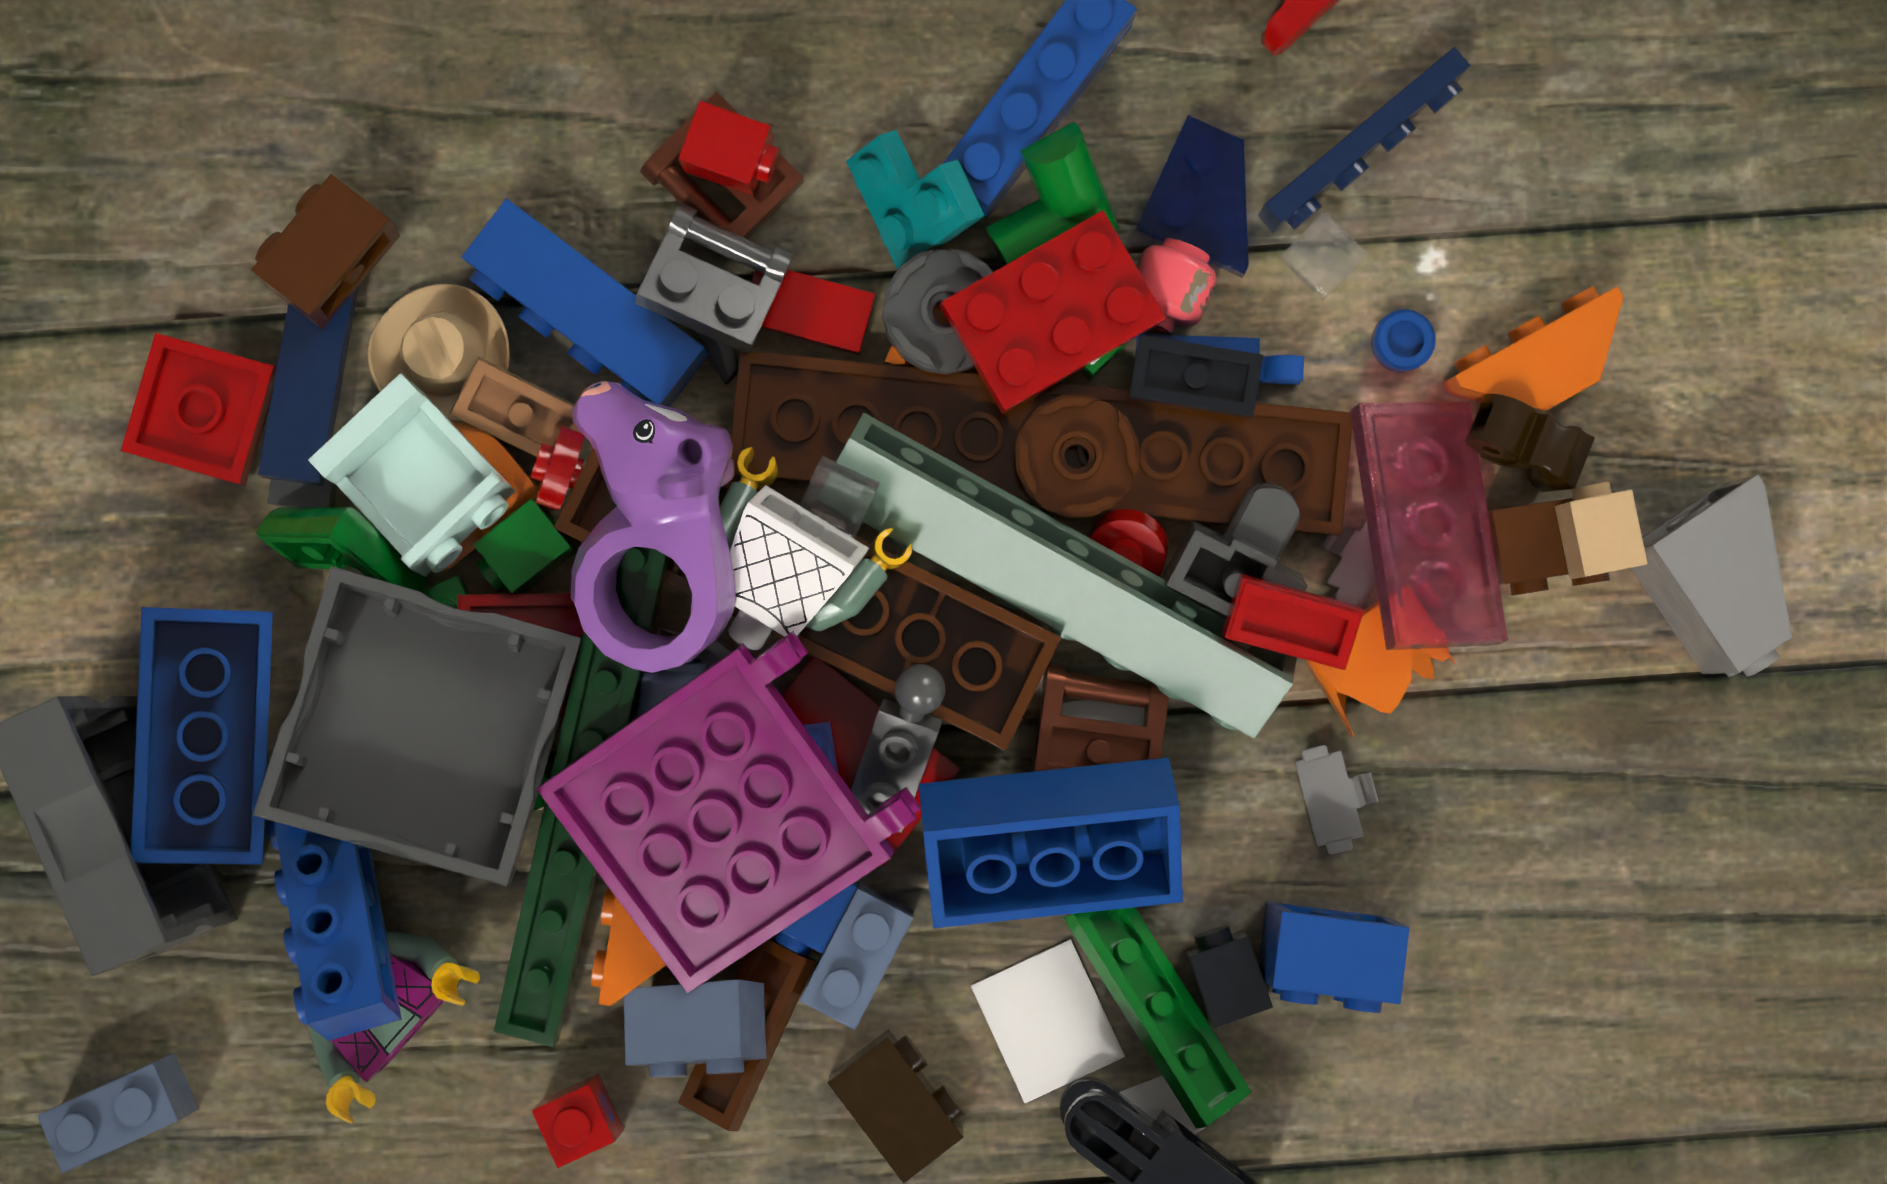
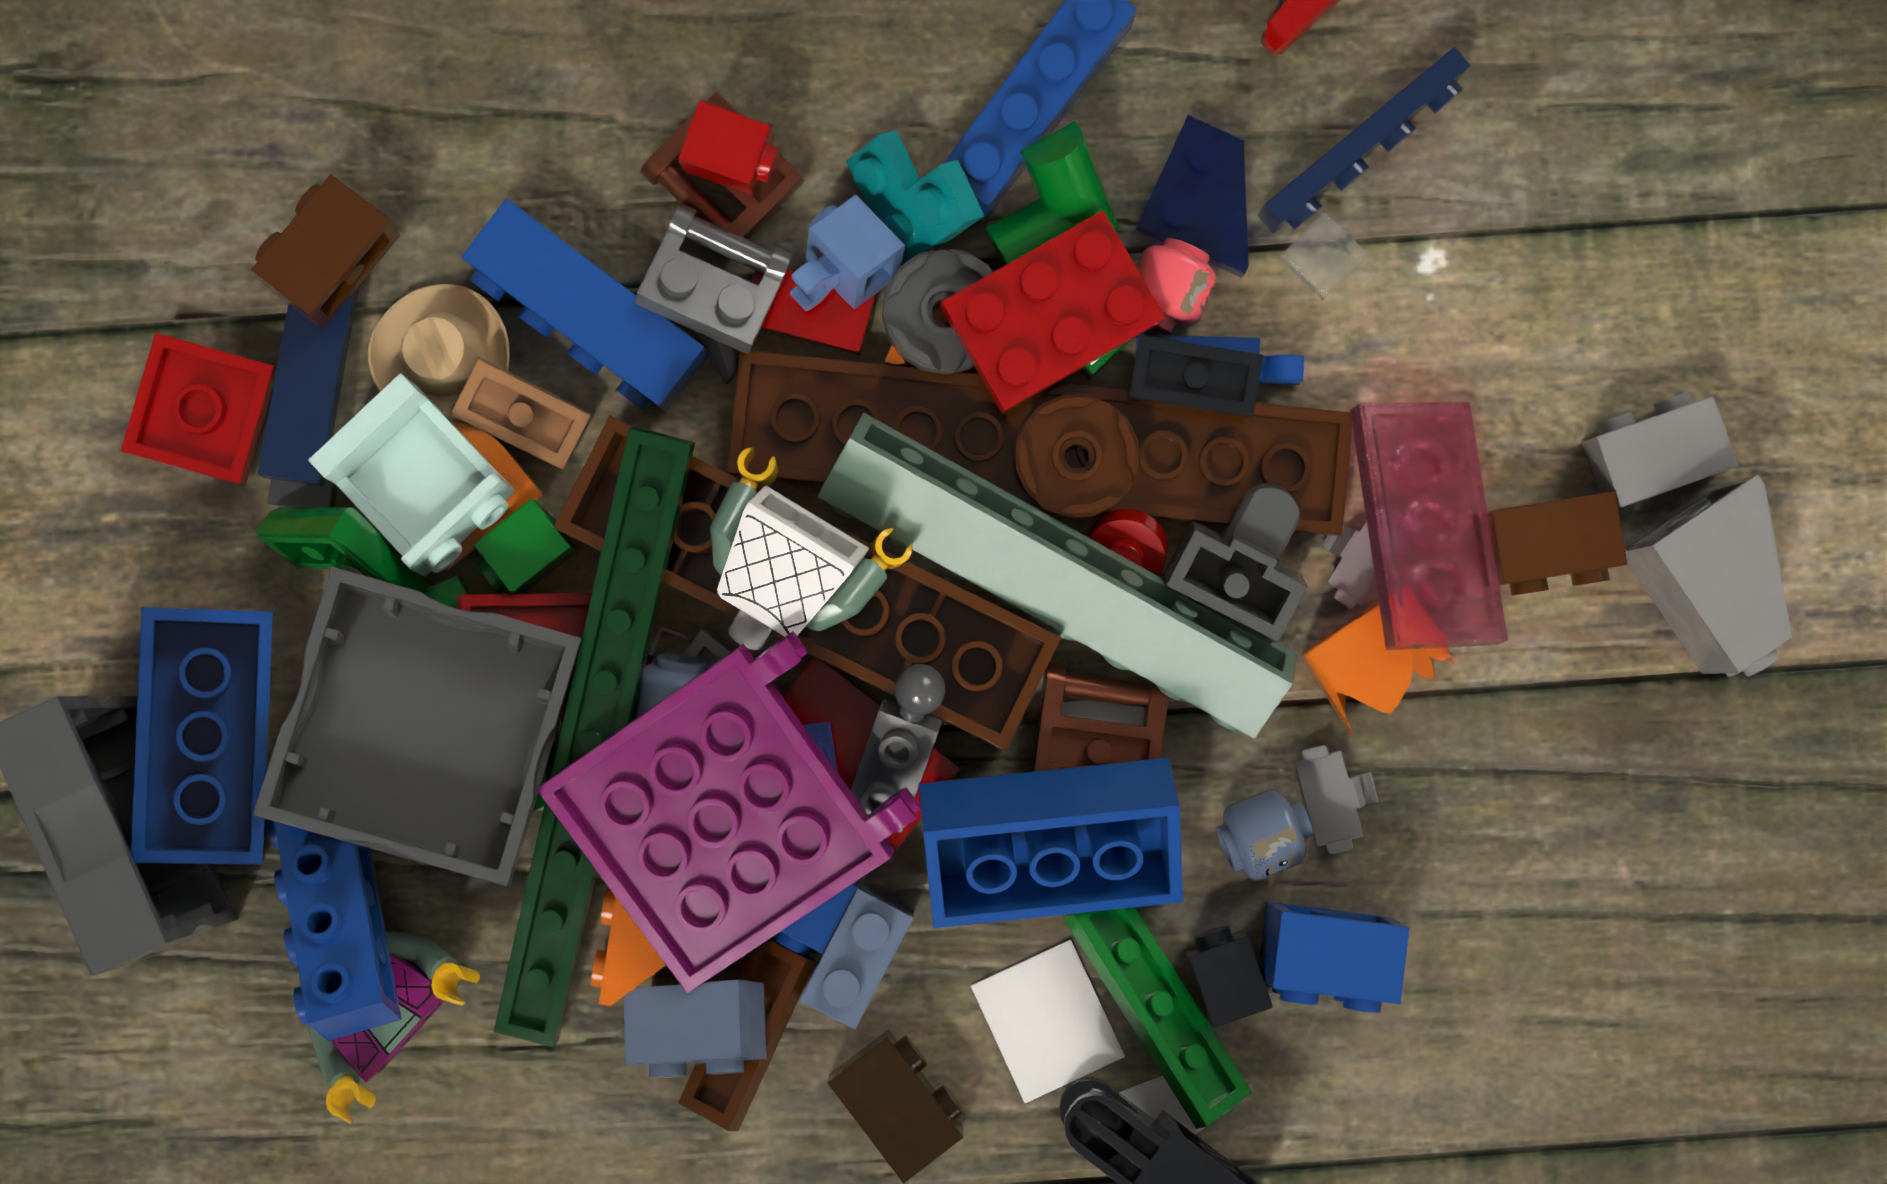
sand blue brick [37,1053,199,1173] -> none
red wheel [530,426,585,511] -> none
red brick [531,1073,624,1168] -> none
medium lavender animal [571,381,736,673] -> none
clear tile [800,456,880,539] -> none
red tile [1222,574,1364,670] -> none
blue tile [1371,309,1436,373] -> none
orange slope [1443,285,1624,414] -> none
dark brown leg [1465,394,1595,492] -> none
tan brick [1555,482,1648,579] -> none
none -> medium blue brick [790,195,905,311]
none -> sand blue head [1216,789,1313,881]
none -> light grey brick [1581,392,1739,508]

